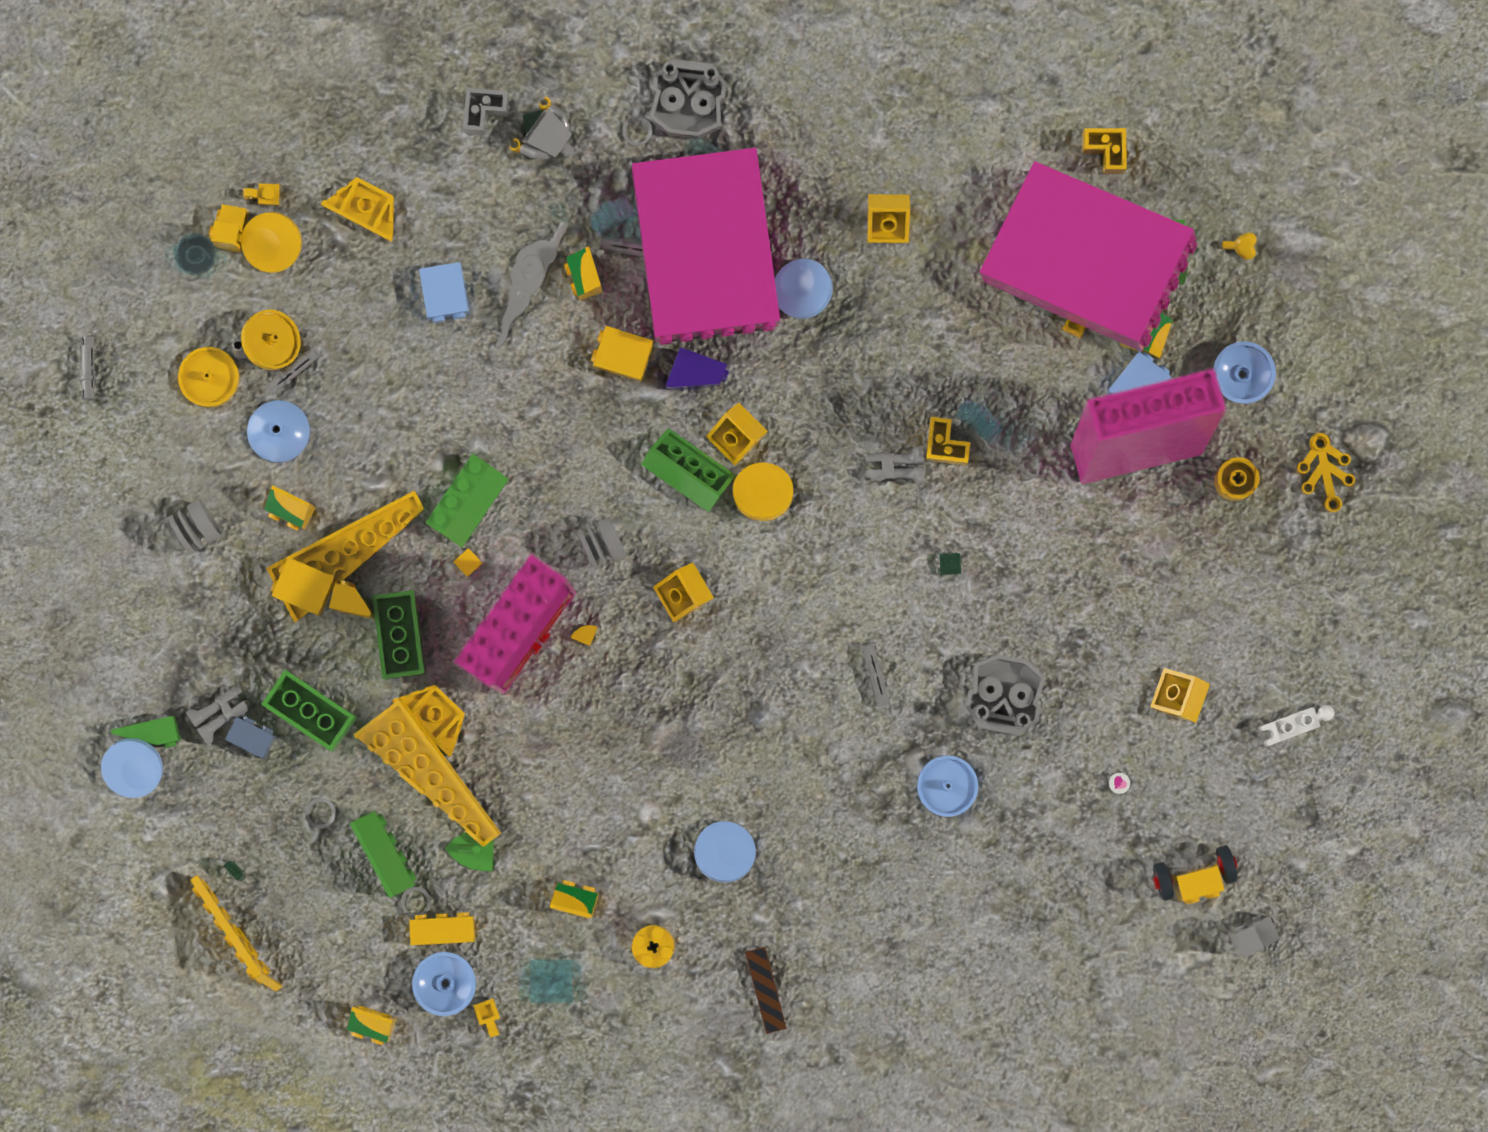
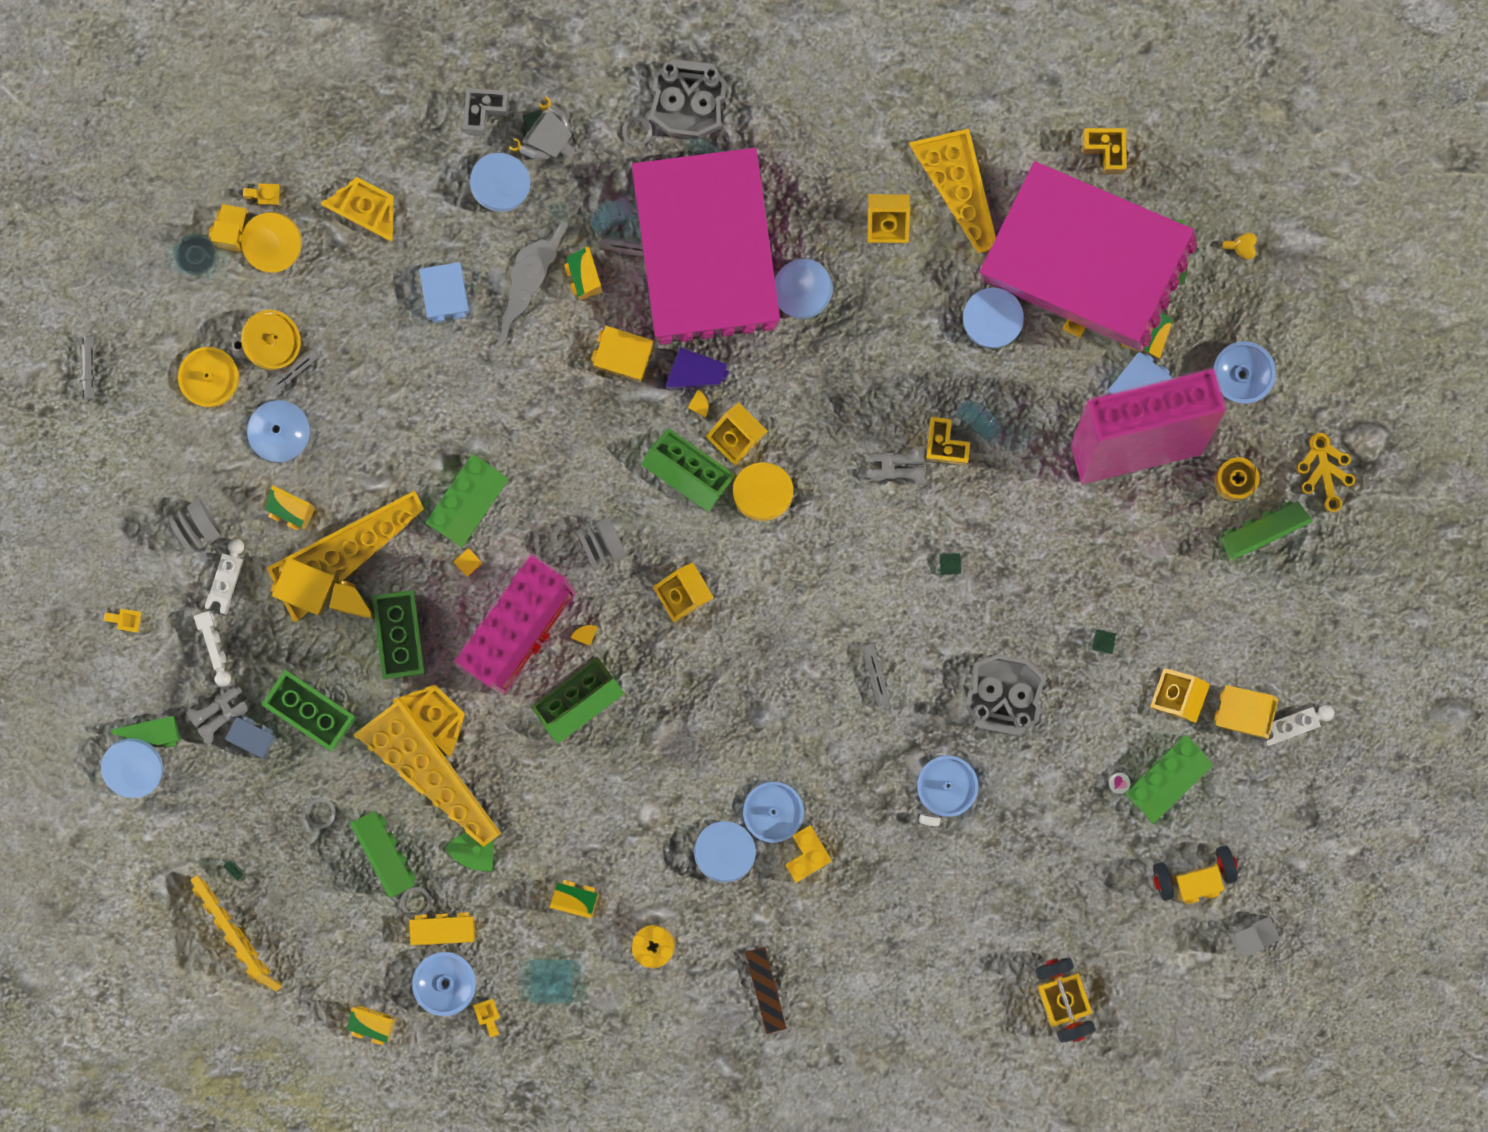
none -> yellow plate [103,609,142,633]
none -> white plate [194,611,231,687]
none -> white plate [205,538,244,615]
none -> light blue piece [470,153,530,212]
none -> bright green slope [530,657,625,744]
none -> yellow tile [688,390,708,418]
none -> light blue piece [743,782,804,843]
none -> yellow brick [785,825,832,883]
none -> yellow wing [908,129,996,254]
none -> white tile [919,814,941,826]
none -> light blue piece [963,288,1024,349]
none -> brick [1035,957,1096,1043]
none -> clear green tile [1091,629,1117,654]
none -> bright green slope [1124,735,1213,824]
none -> yellow brick [1214,685,1279,739]
none -> bright green slope [1220,500,1313,561]

